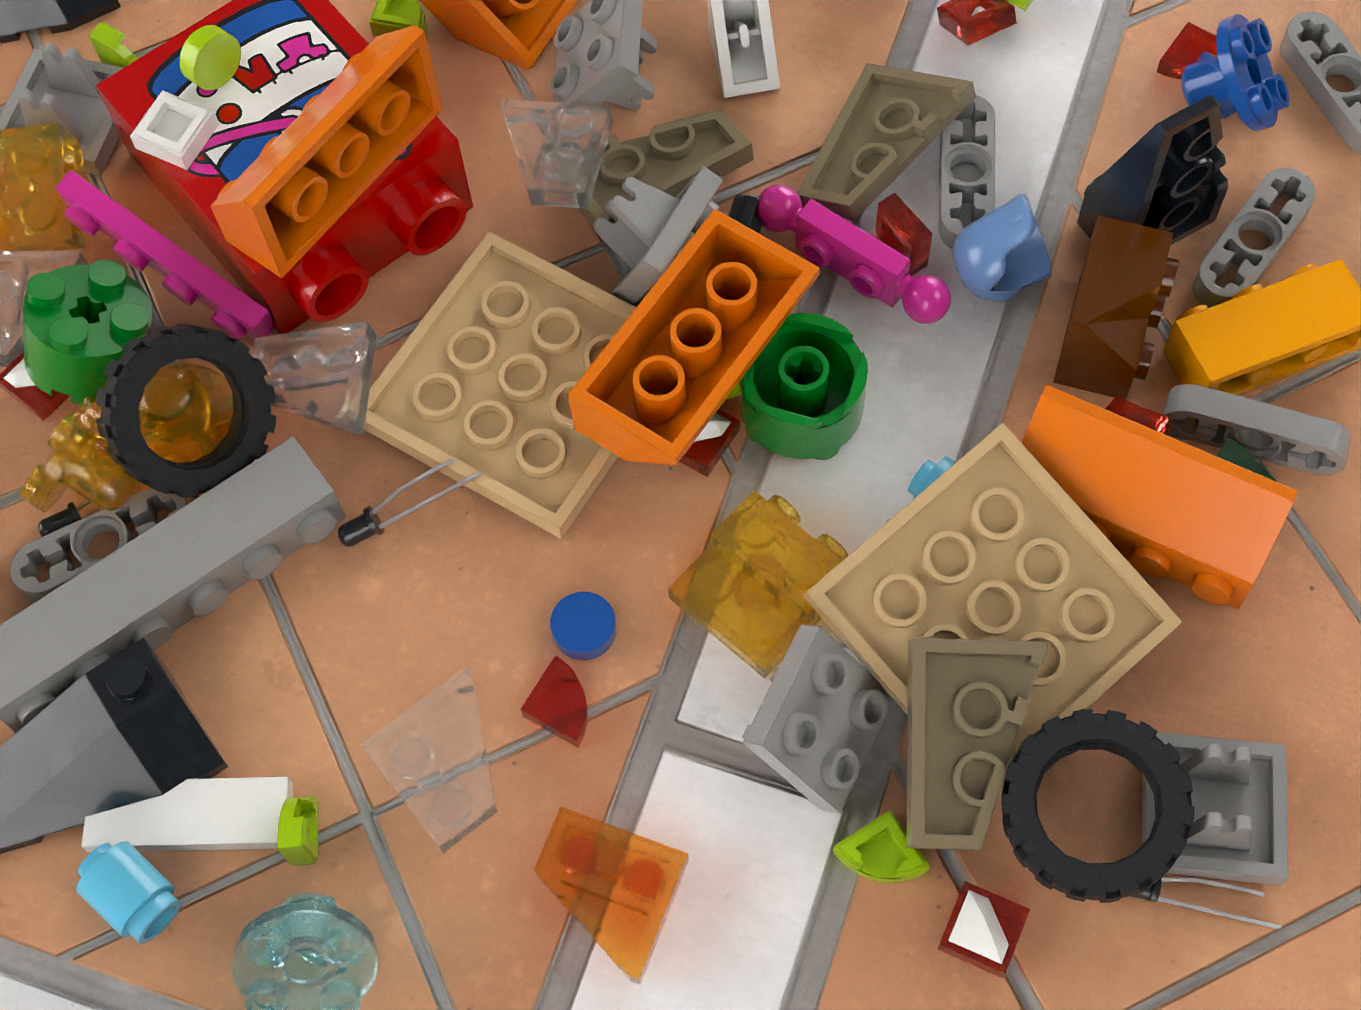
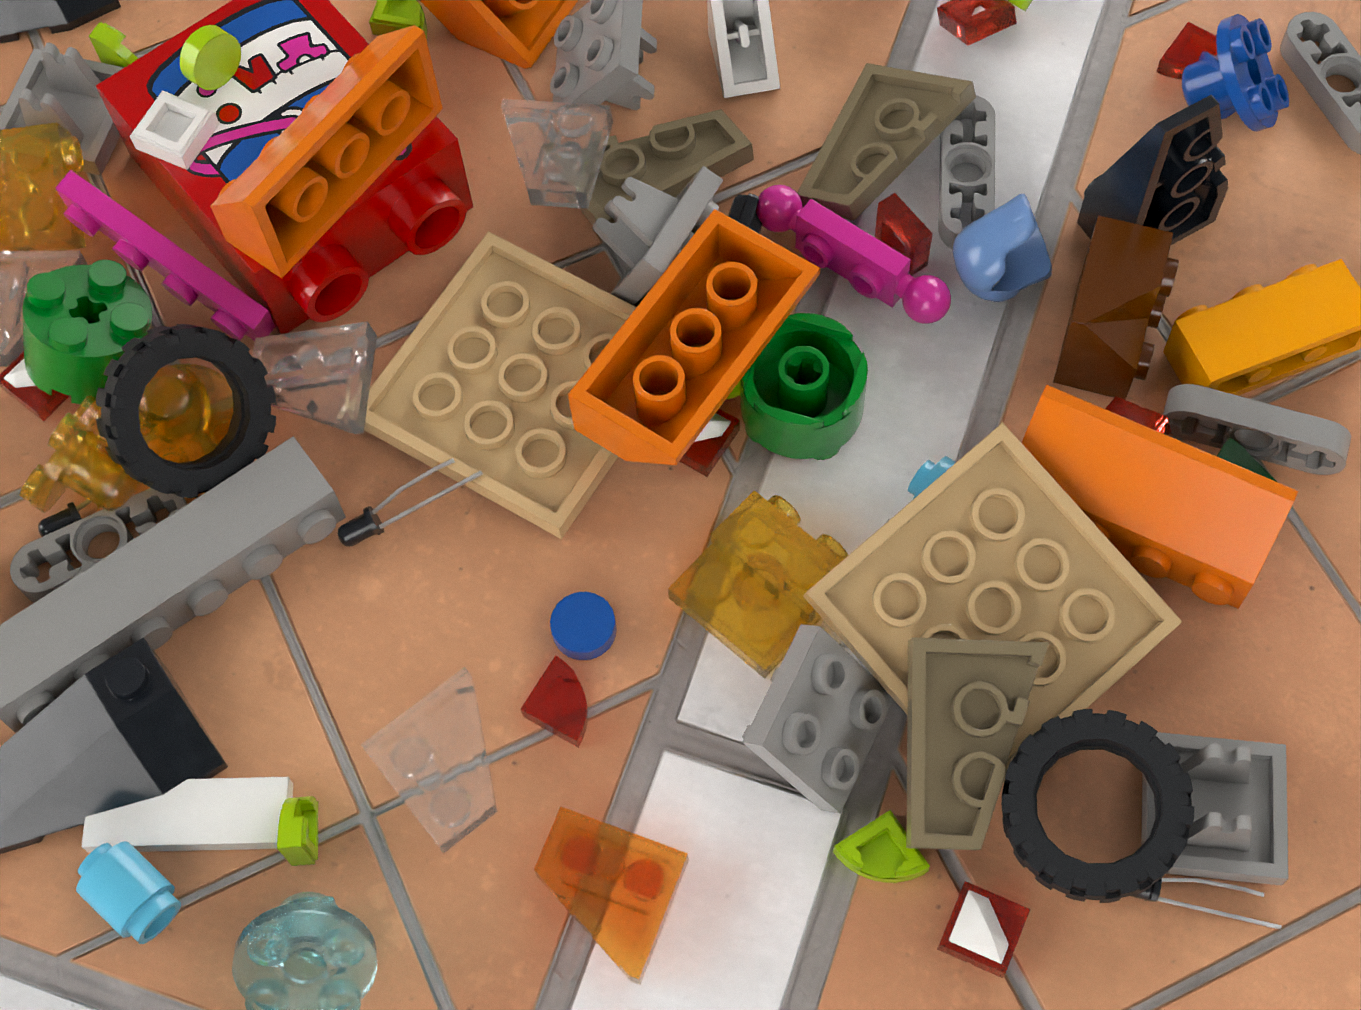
light grey beam [1193,168,1316,308] -> none

